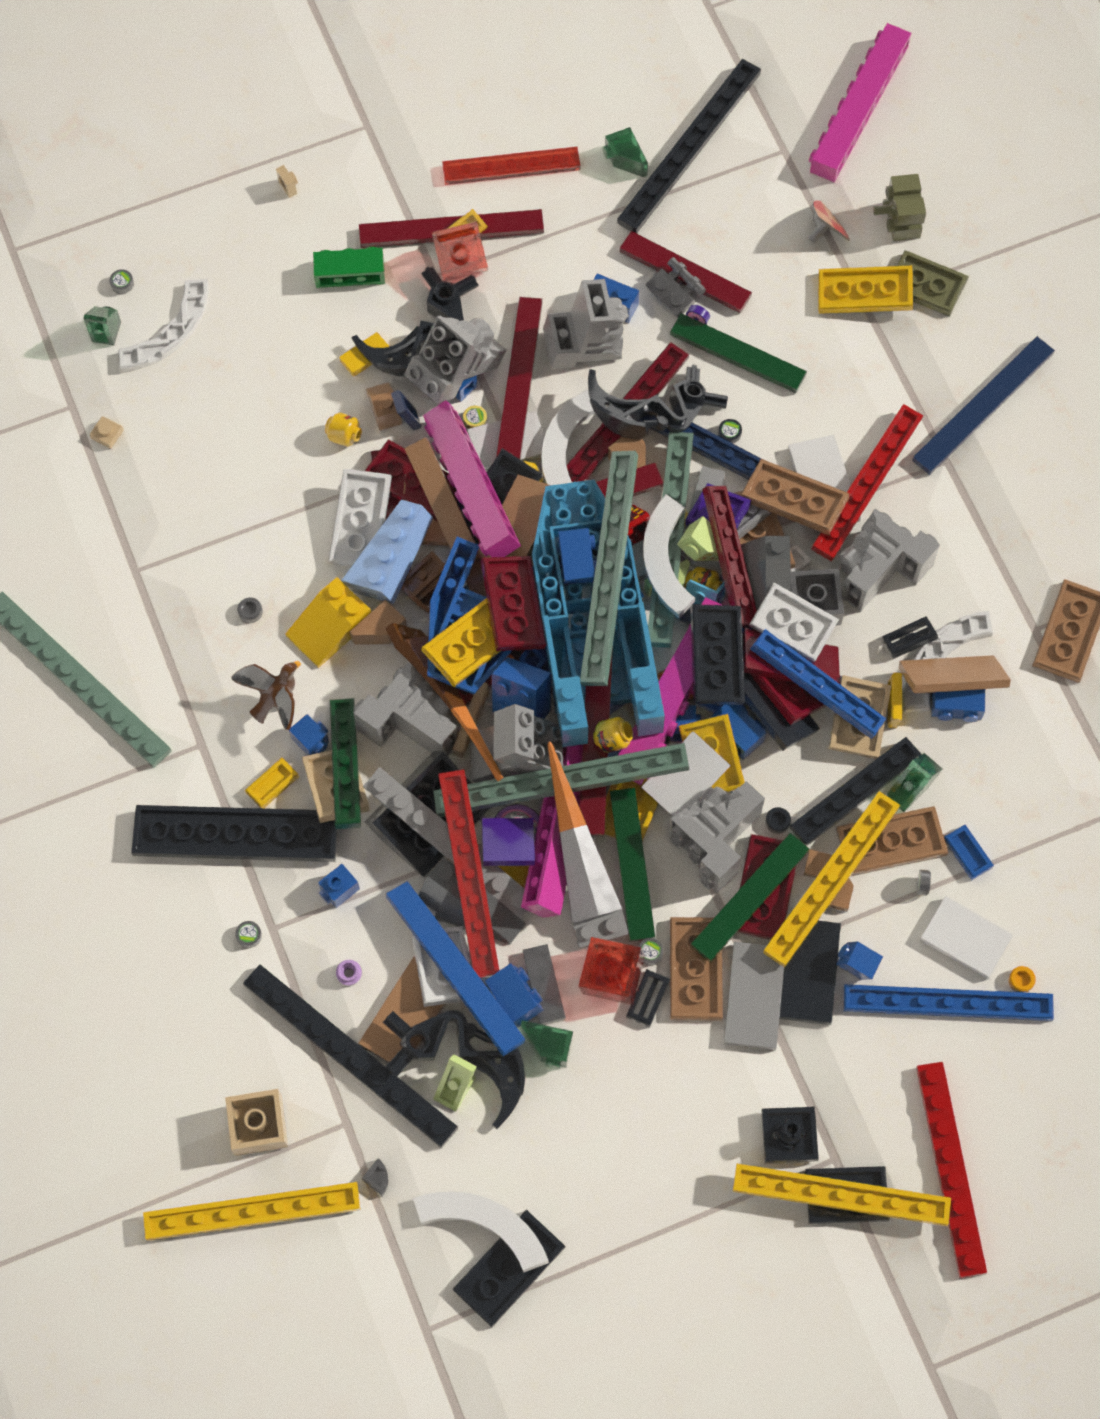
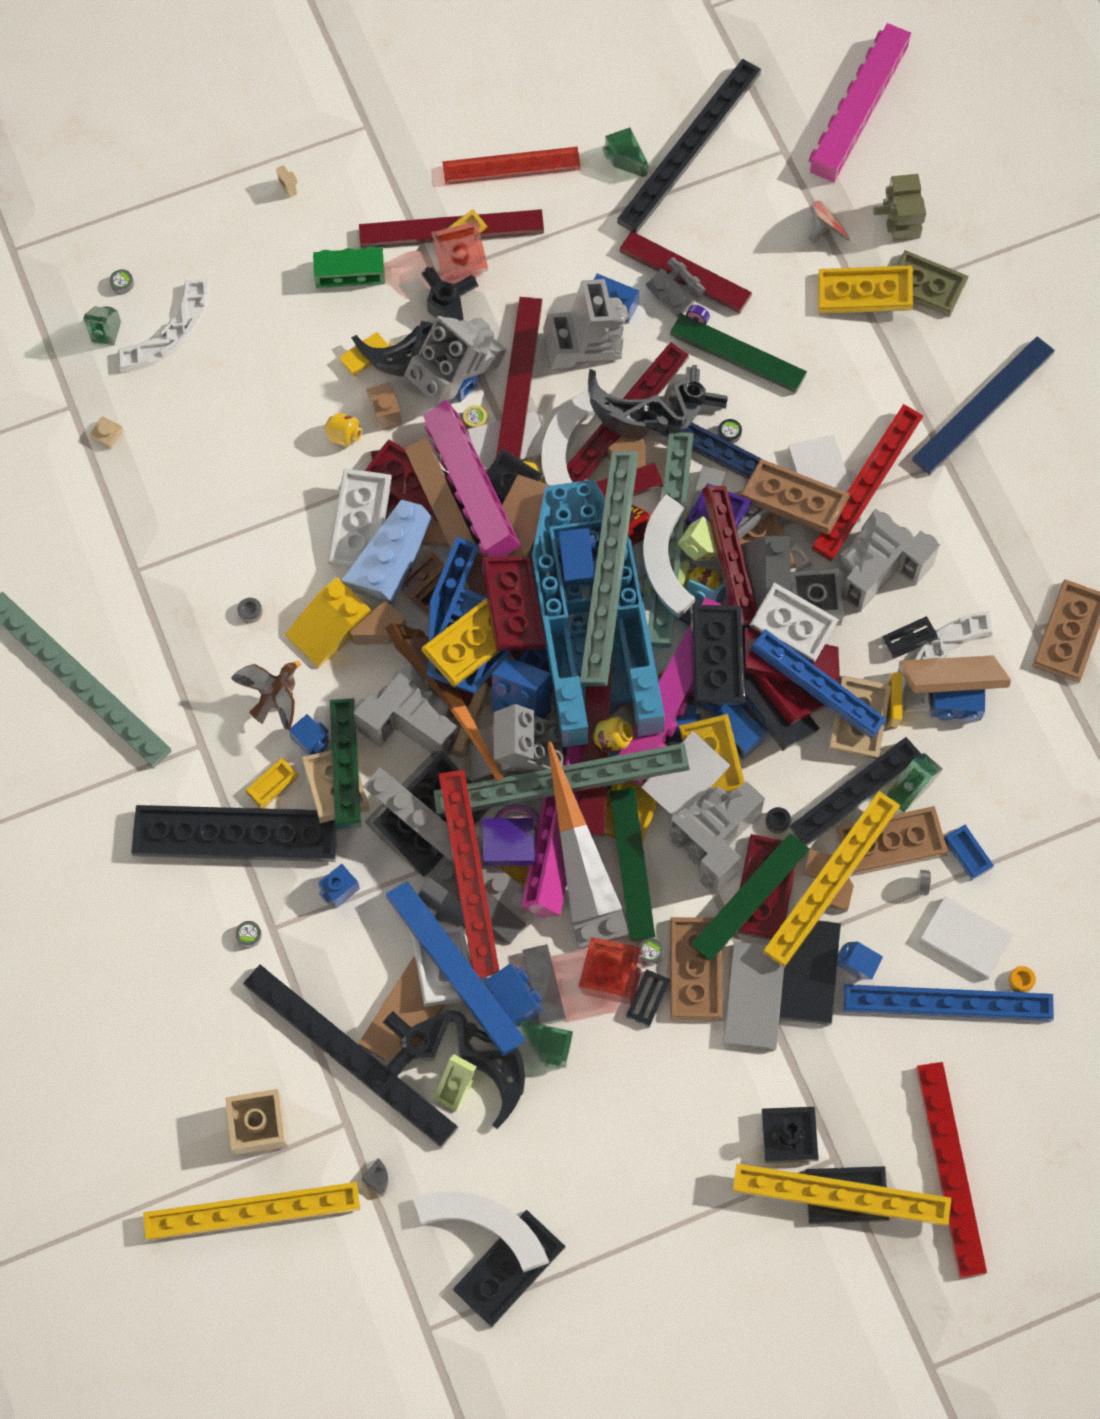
lavender plate [336,960,362,986] -> none
dark blue tile [391,390,422,431] -> none

